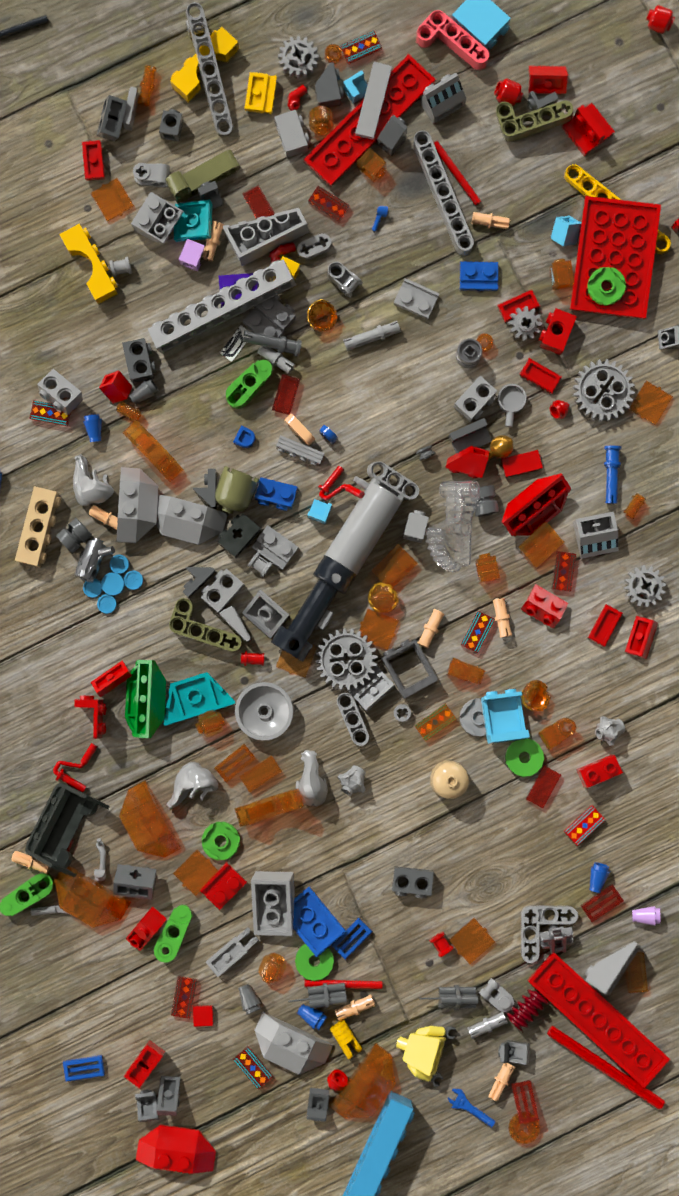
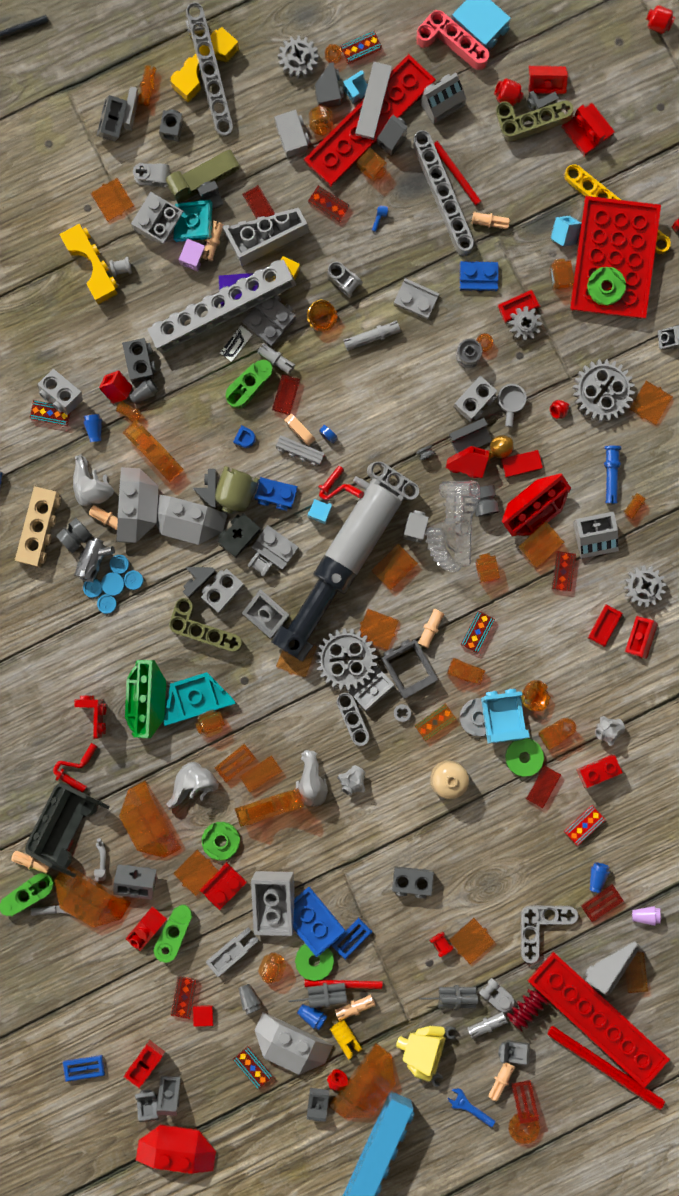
red plate [82,140,105,181] -> none
red plate [91,660,132,698] -> none
light grey slope [220,606,251,642] -> none
light grey dish [235,682,293,740] -> none
red pin [241,651,264,666] -> none
dark grey pin [243,330,302,357] -> none
yellow plate [245,72,277,114] -> none
red arm [269,242,296,263] -> none
red arm [287,85,308,111] -> none
light grey beam [297,234,331,260] -> none
light grey tile [317,610,333,630] -> none
clear orange hair [368,582,399,613] -> none
light nougat pin [492,598,512,638] -> none
red tile [519,358,562,394] -> none
bracket [521,584,569,628] -> none
red brick [539,308,577,355] -> none
flat silver piece [539,924,573,954] -> none

